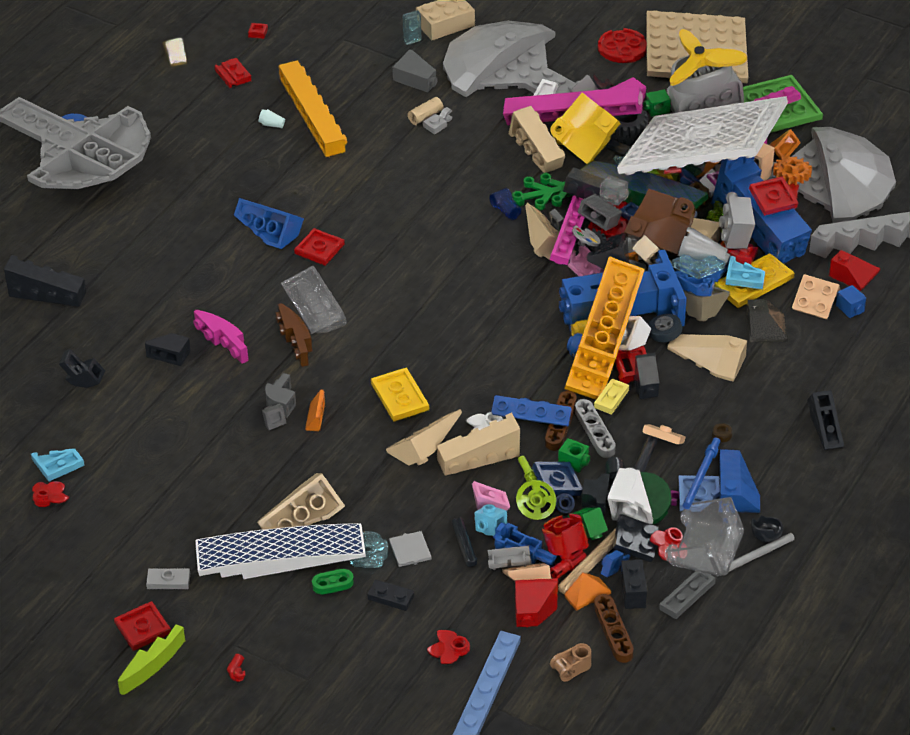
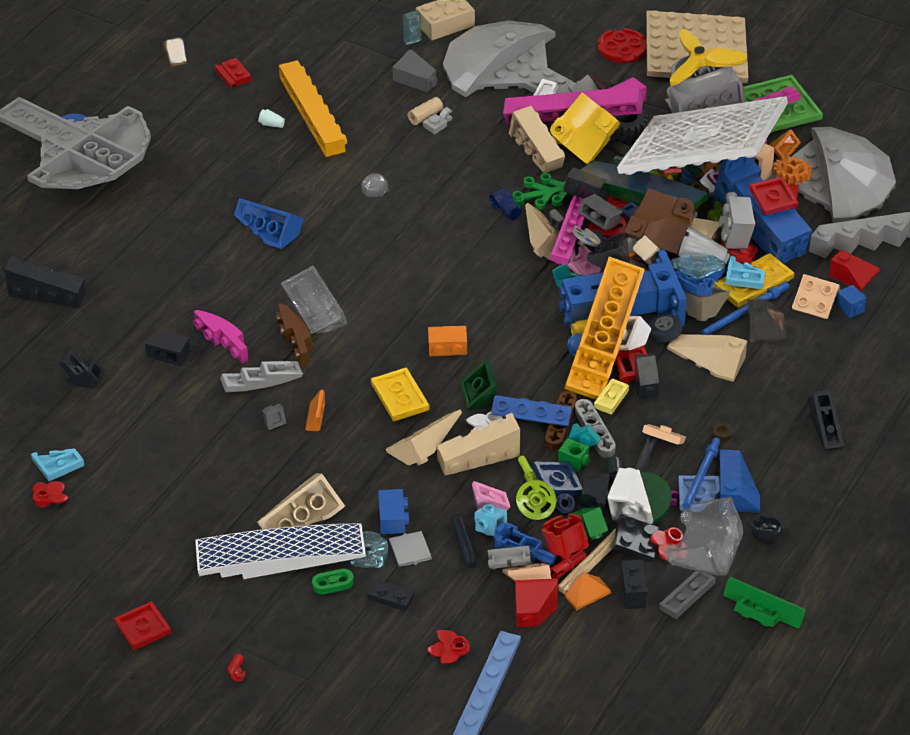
lime slope [118,625,185,695] -> none
light grey plate [146,569,190,589] -> none
red tile [248,23,268,39] -> none
dark grey brick [265,373,296,418] -> none
red plate [294,228,345,266] -> none
medium nougat piece [550,643,591,681] -> none
reddish brown beam [594,594,634,663] -> none
clear brick [600,175,629,207] -> none
blue plate [601,550,630,577] -> none
green brick [643,89,671,117] -> none
light grey bar [723,533,795,573] -> none
none -> light grey slope [220,361,303,392]
none -> clear hair [361,173,389,197]
none -> blue brick [378,489,409,534]
none -> orange brick [428,326,467,356]
none -> dark green slope [460,359,497,410]
none -> teal bracket [552,264,583,287]
none -> teal bracket [569,423,601,447]
none -> blue bar [701,282,790,335]
none -> green bracket [723,577,806,629]

